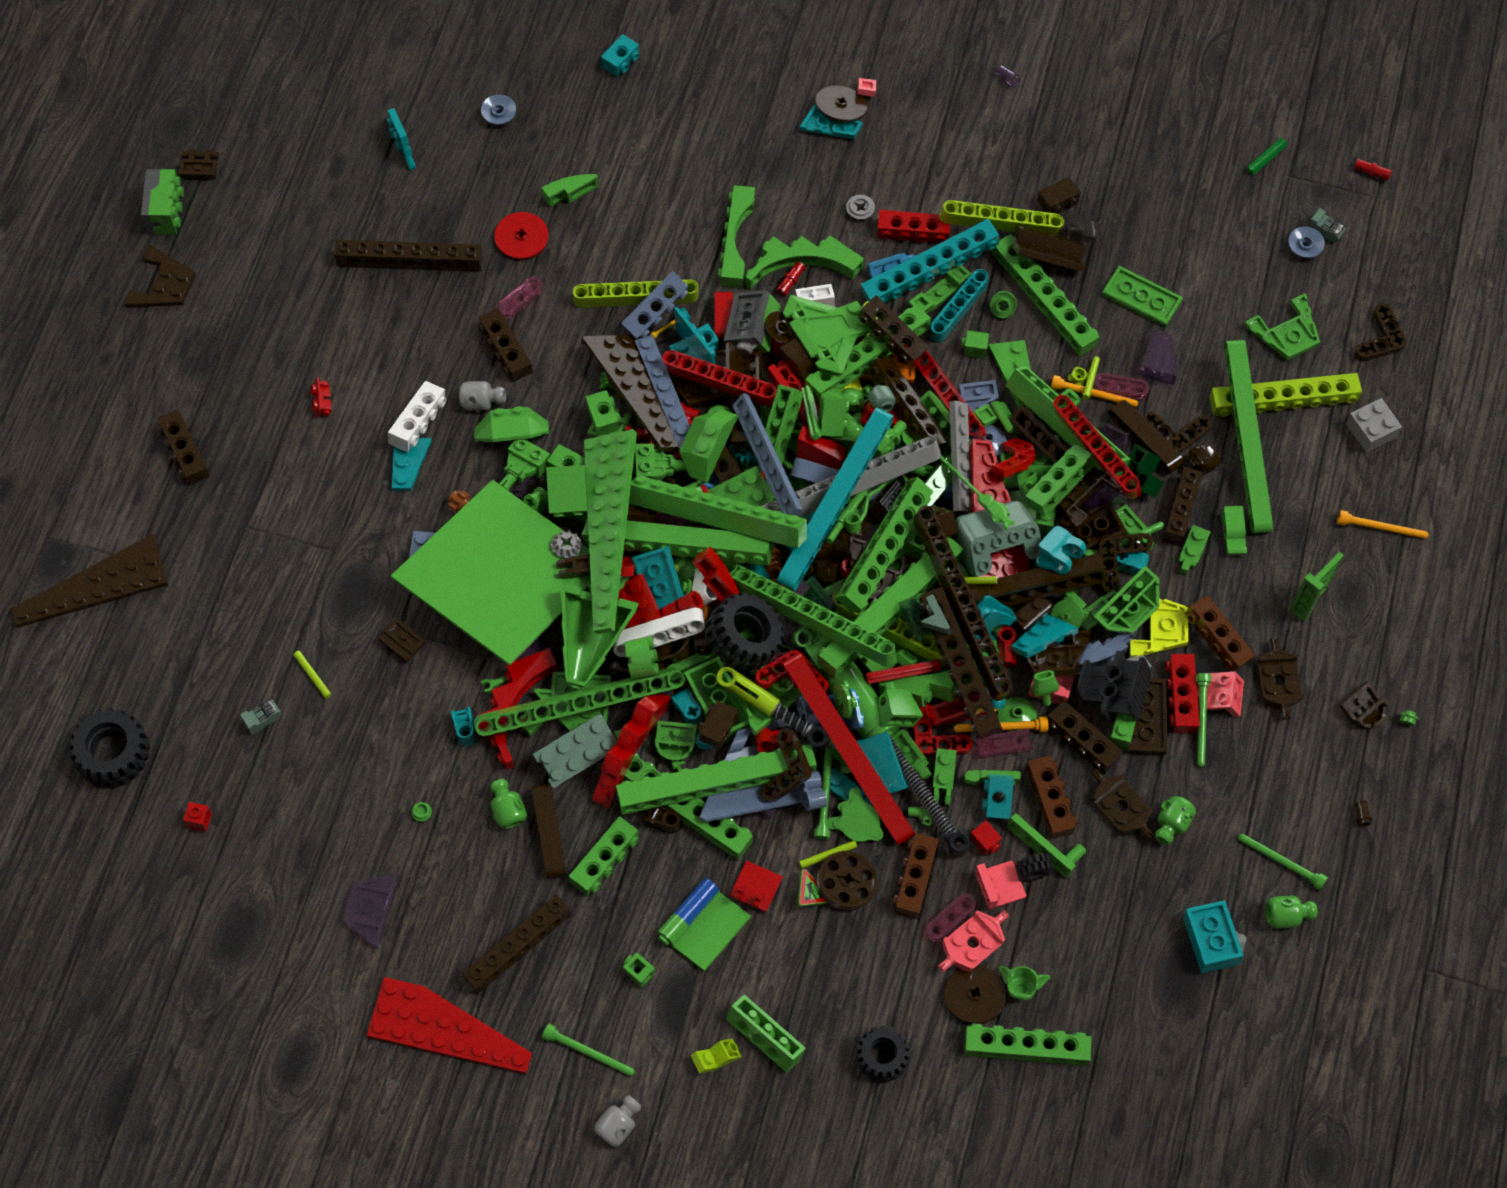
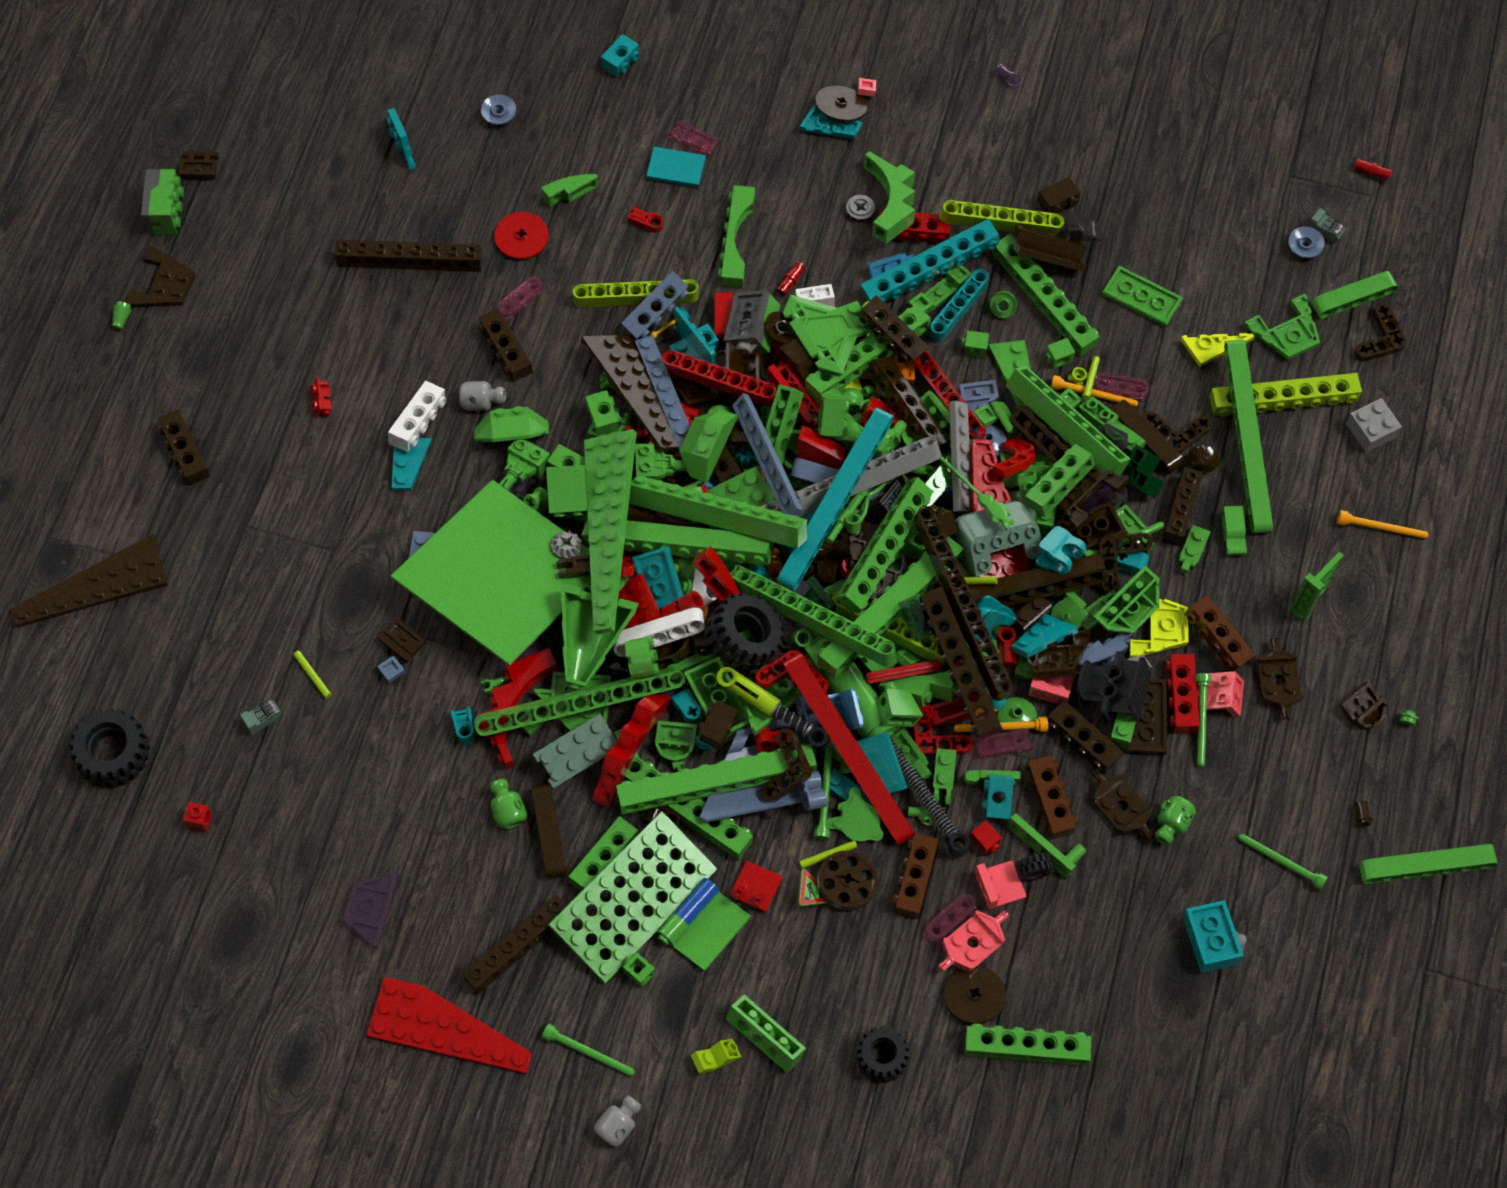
bright green plate [412,802,432,822] -> none
dark orange gear [448,490,471,514] -> none
bright green arch [745,236,864,290] -> none
bright green axle [801,385,822,440] -> none
bright green piece [834,680,857,720] -> none
sand green head [868,385,896,412] -> none
sand green slope [921,594,952,635] -> none
bright green piece [999,966,1050,1000] -> none
bright green piece [1032,670,1059,706] -> none
red beam [1053,395,1141,499] -> none
clear purple slope [1139,329,1178,385] -> none
green axle [1247,138,1287,175] -> none
bright green piece [1265,895,1318,929] -> none
none -> bright green cone [112,301,132,330]
none -> sand blue plate [377,655,405,683]
none -> bright green piece [548,811,717,983]
none -> red piece [628,205,664,233]
none -> teal tile [646,147,706,188]
none -> clear pink plate [668,120,720,156]
none -> bright green arch [864,151,915,244]
none -> bright green plate [1014,656,1034,681]
none -> bright green brick [1045,338,1075,369]
none -> bright green slope [1079,396,1146,454]
none -> neon yellow wing [1181,333,1254,367]
none -> bright green beam [1311,271,1398,319]
none -> bright green beam [1358,844,1498,884]

